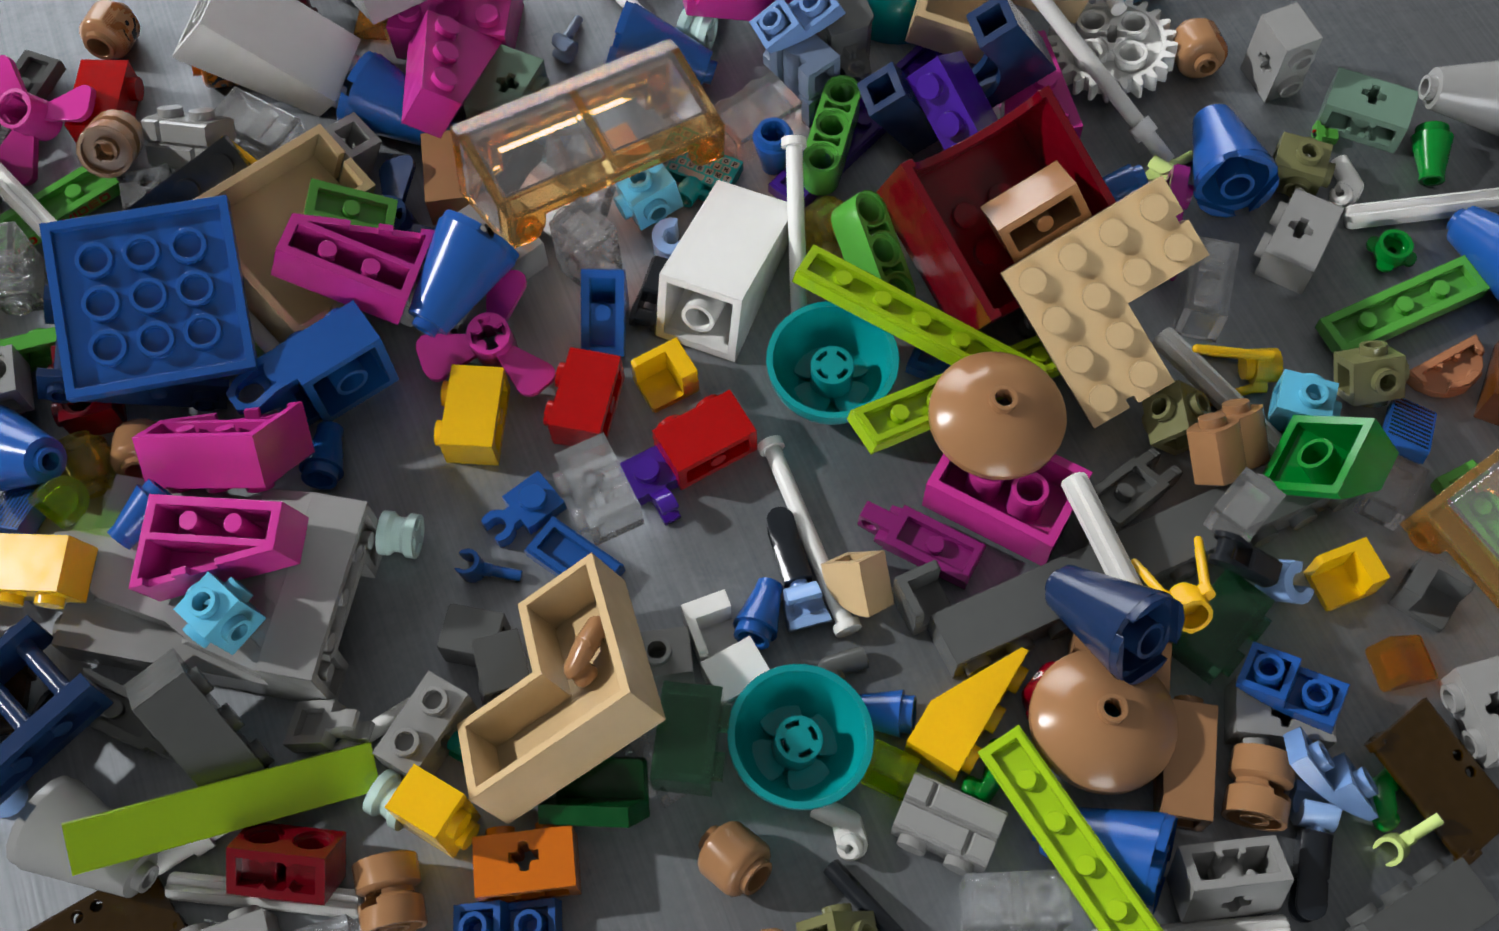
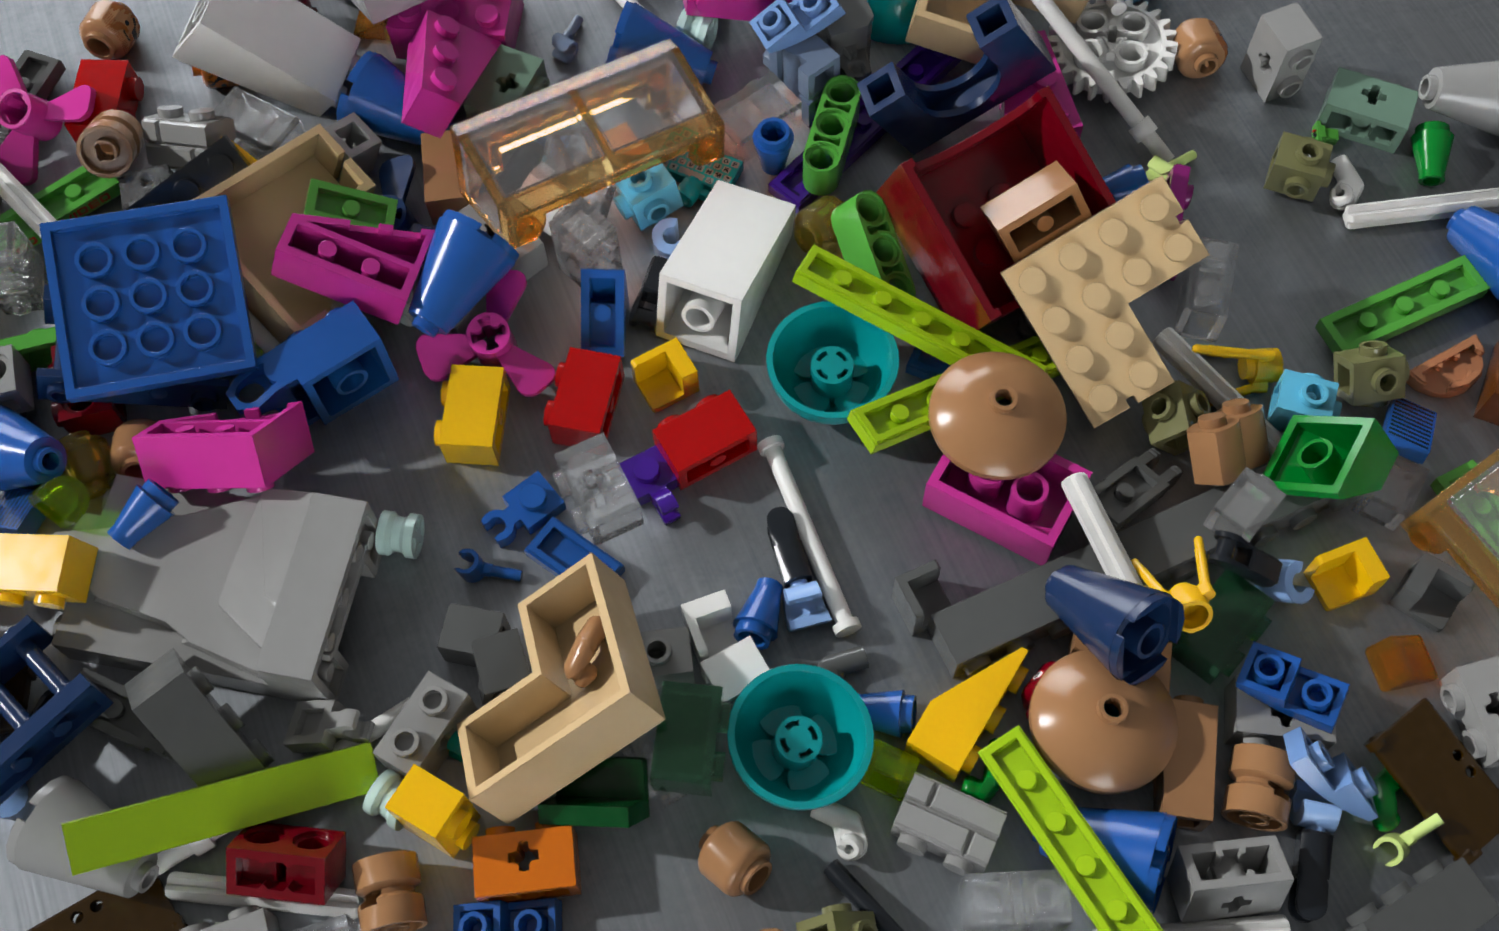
dark pink wedge [128,494,309,602] -> none
medium azure brick [173,571,266,655] -> none
blue cone [299,421,344,490] -> none
white bar [781,135,808,313] -> none
tan brick [821,550,895,617] -> none
magenta hinge [857,501,986,590] -> none
dark purple brick [906,50,998,150] -> none
blue cone [1192,104,1280,218] -> none
light grey brick [1254,188,1344,295] -> none
green plate [1366,229,1417,273] -> none

